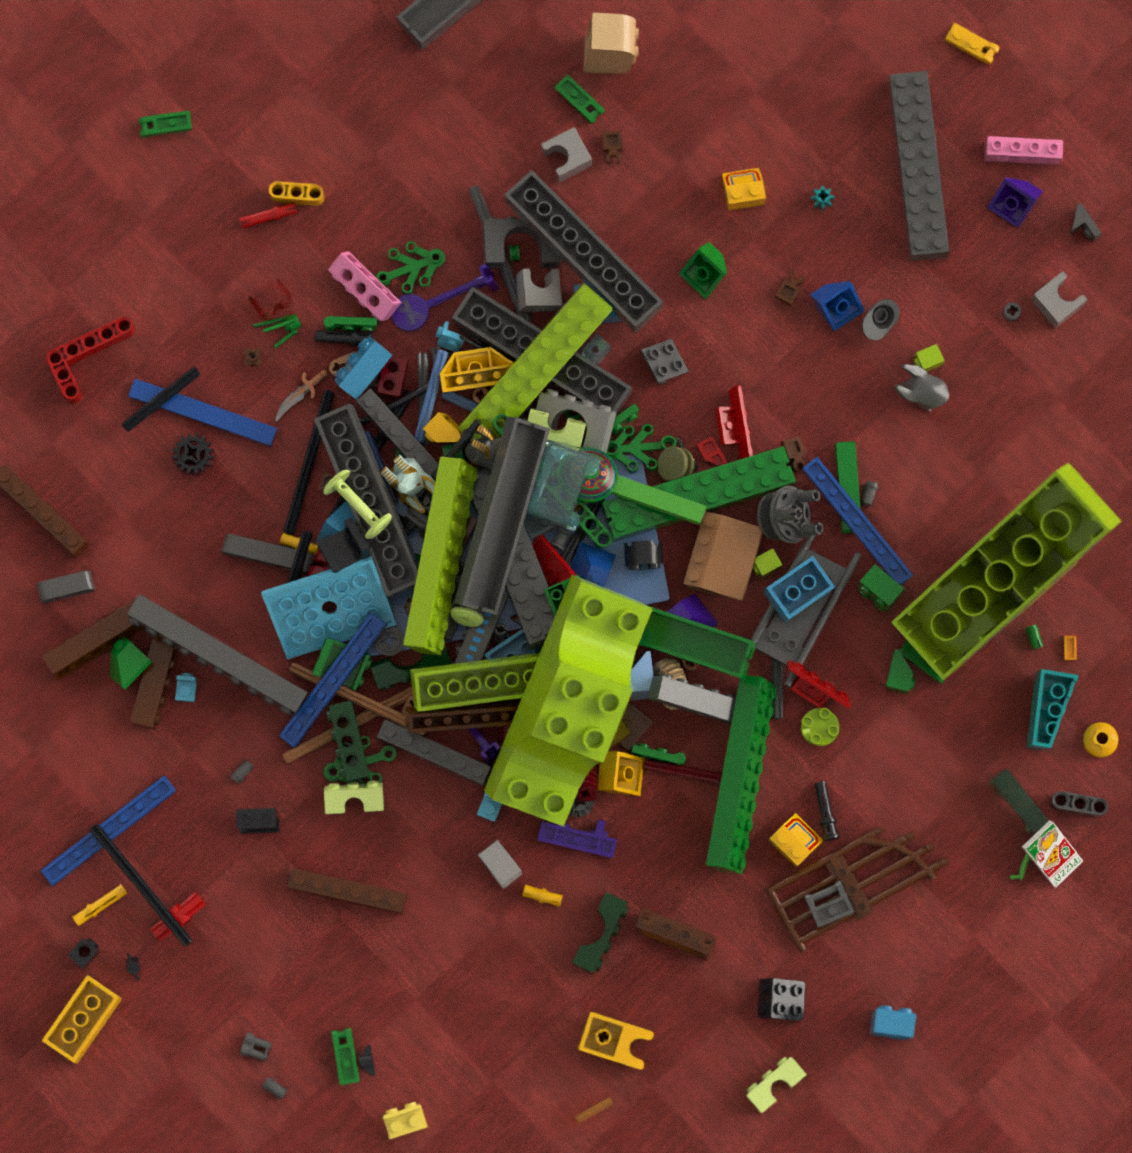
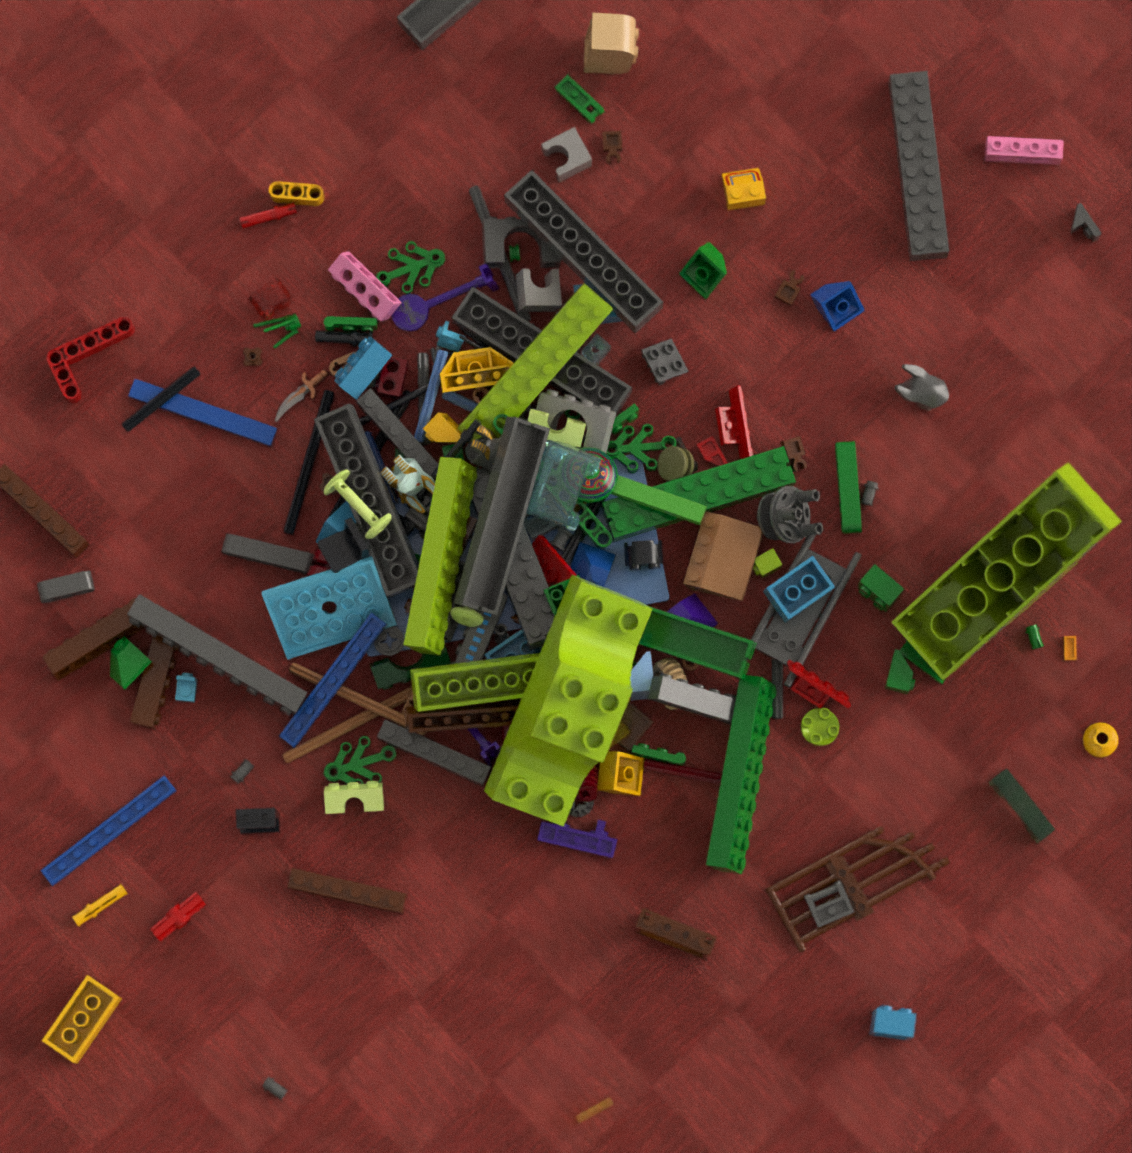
black brick [68,937,100,969] -> none
black axle [90,824,192,947] -> none
black piece [126,953,140,981] -> none
green plate [138,111,192,138] -> none
black gear [172,433,214,475] -> none
dark grey piece [240,1032,272,1062] -> none
yellow pin [280,533,319,554] -> none
black axle [287,530,313,583] -> none
green panel [312,636,372,691] -> none
dark green brick [326,701,370,783] -> none
green plate [332,1027,360,1085] -> none
black piece [359,1045,375,1077] -> none
light yellow bracket [382,1102,428,1139] -> none
medium azure bracket [477,792,502,822] -> none
light grey piece [478,840,522,889] -> none
yellow pin [522,884,563,907] -> none
dark green arch [572,892,629,974] -> none
yellow brick [578,1011,654,1069] -> none
yellowish green arch [746,1057,807,1114] -> none
black bracket [757,978,805,1021] -> none
yellow slope [769,813,823,868] -> none
blue tile [802,457,913,585] -> none
teal gear [811,185,834,211] -> none
black pin [814,781,840,842] -> none
dark grey piece [862,299,900,341] -> none
lime brick [913,344,944,372] -> none
yellow plate [945,23,1000,64] -> none
dark purple slope [987,178,1043,228] -> none
dark grey bush [1003,302,1021,321] -> none
bright green piece [1010,851,1030,881] -> none
tile [1022,820,1083,888] -> none
teal wedge [1026,669,1079,751] -> none
light grey piece [1031,271,1088,329] -> none
dark grey beam [1050,791,1108,817] -> none

